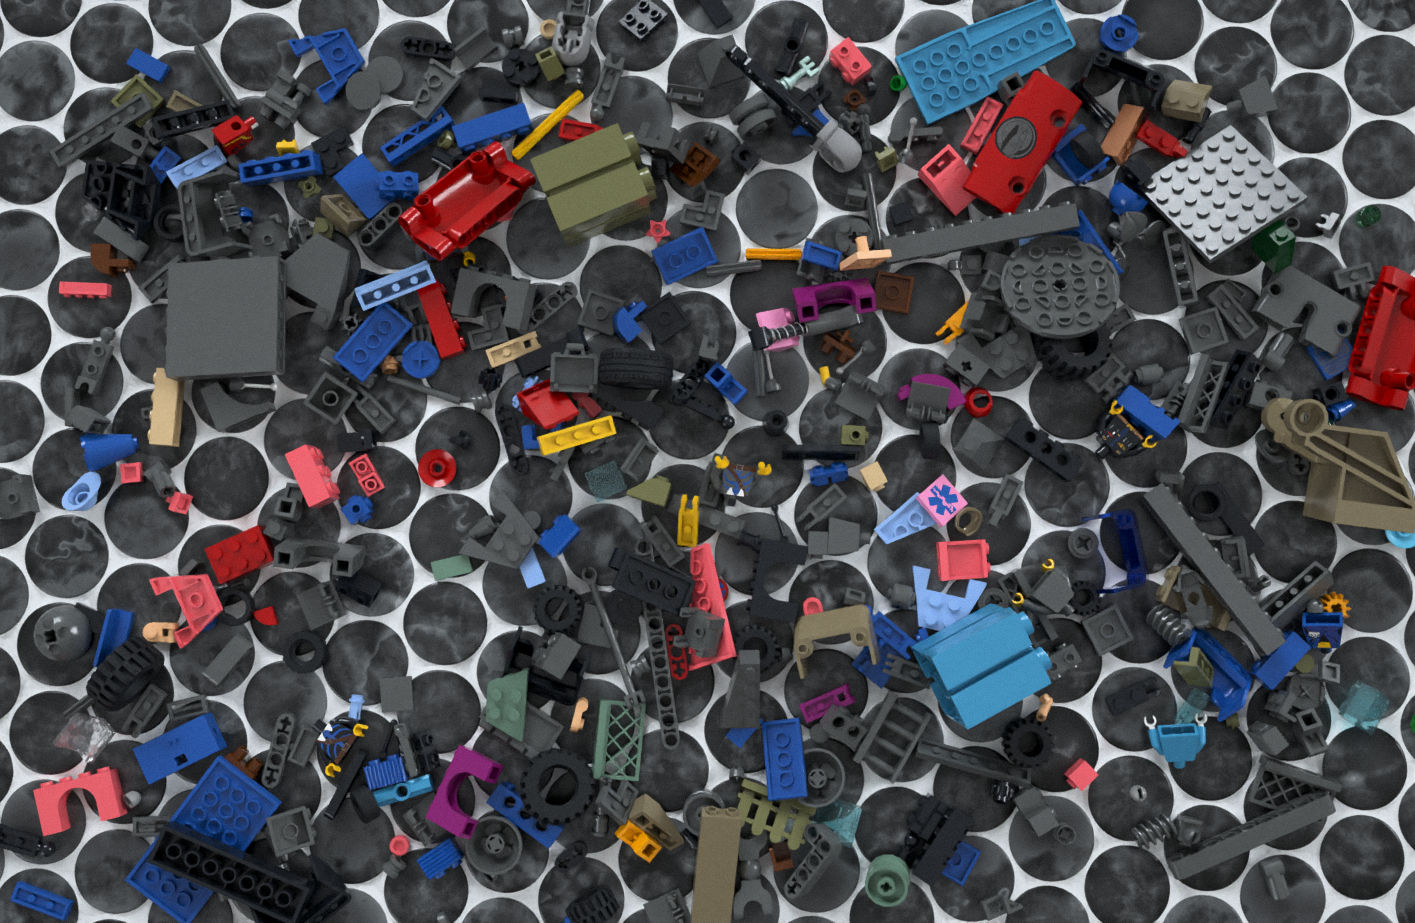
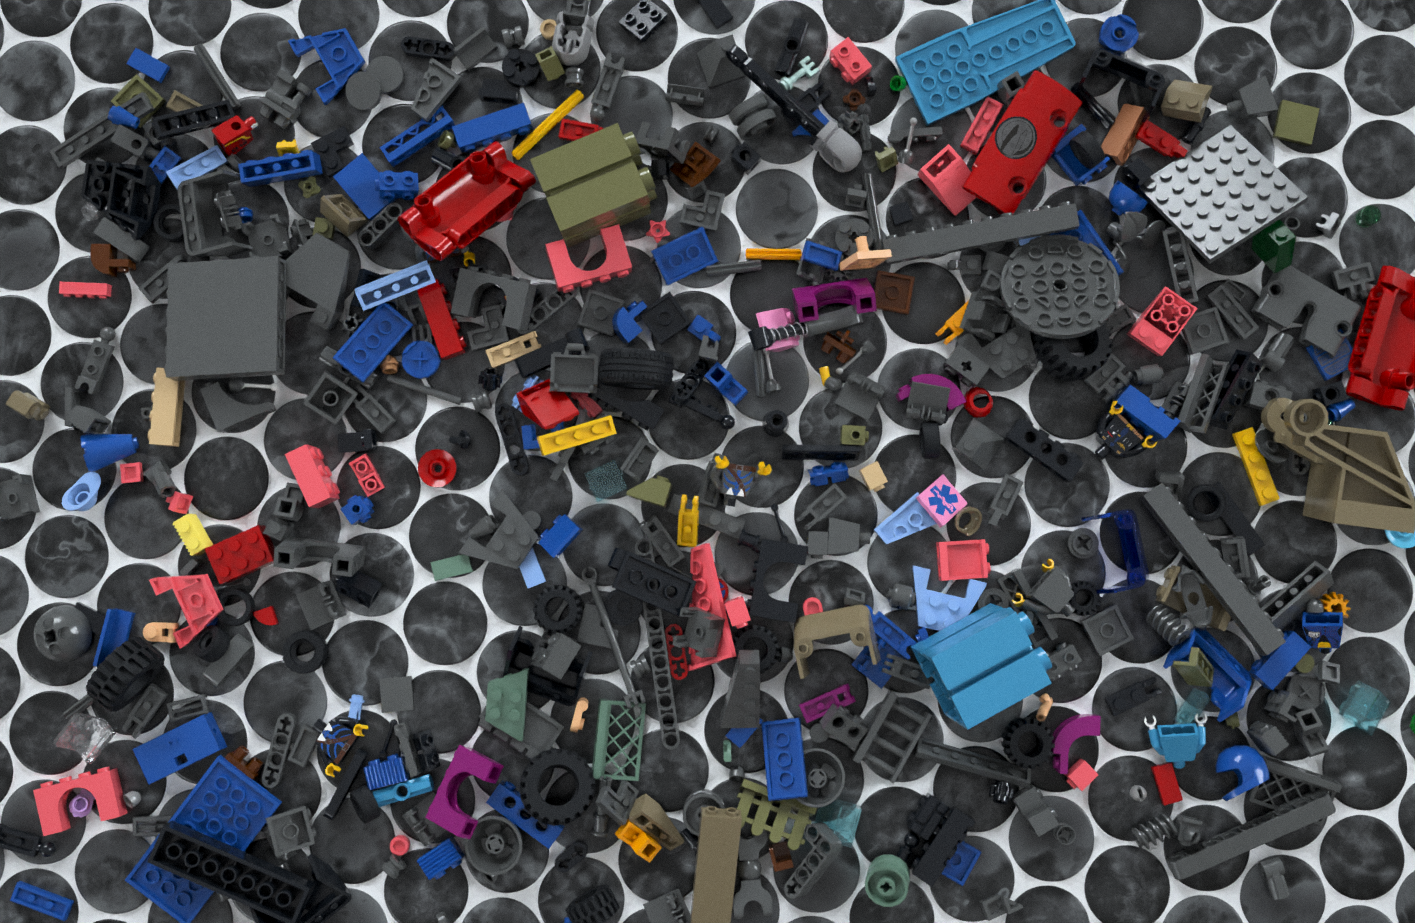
none -> dark tan brick [6,390,50,421]
none -> lavender animal [69,788,95,818]
none -> blue cone [108,106,140,129]
none -> light yellow brick [173,514,213,556]
none -> black tyre [193,625,230,663]
none -> coral arch [545,224,632,293]
none -> blue plate [687,315,721,343]
none -> sand green tile [723,740,731,762]
none -> coral brick [724,596,751,629]
none -> magenta arch [1051,714,1101,774]
none -> coral slope [1127,286,1198,356]
none -> red tile [1151,762,1183,806]
none -> blue piece [1215,745,1270,801]
none -> yellow plate [1232,427,1280,506]
none -> olive tile [1272,100,1320,146]

